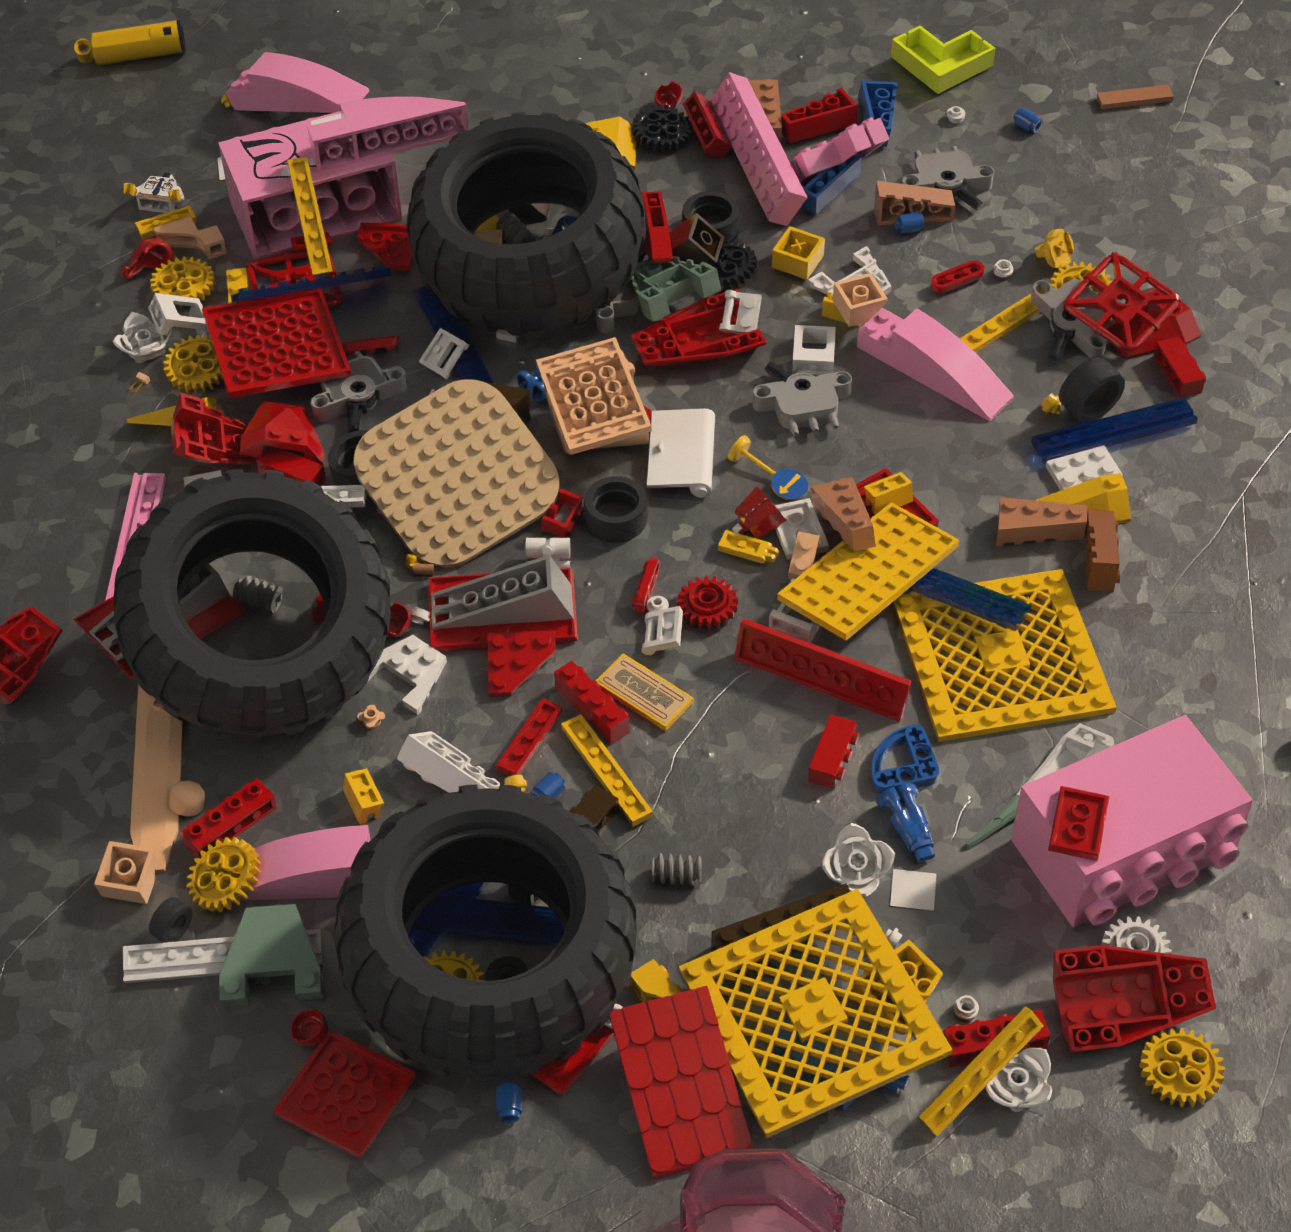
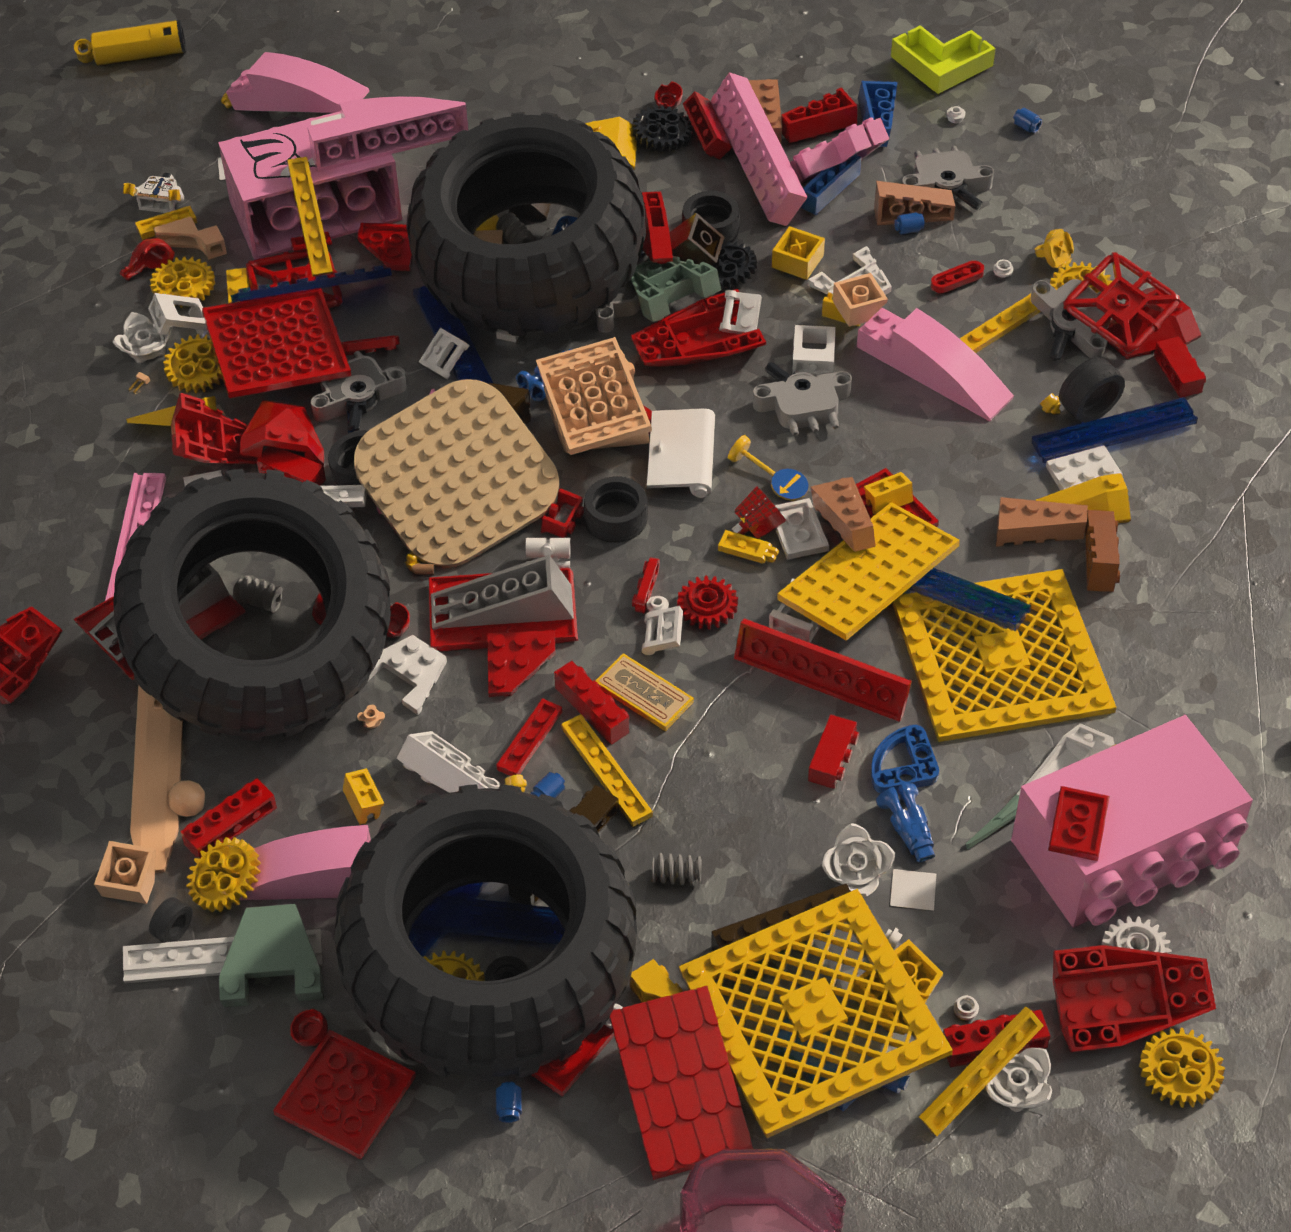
white plate [409,607,430,625] -> none
light nougat brick [788,531,820,580] -> none
nougat tile [1096,85,1174,110] -> none

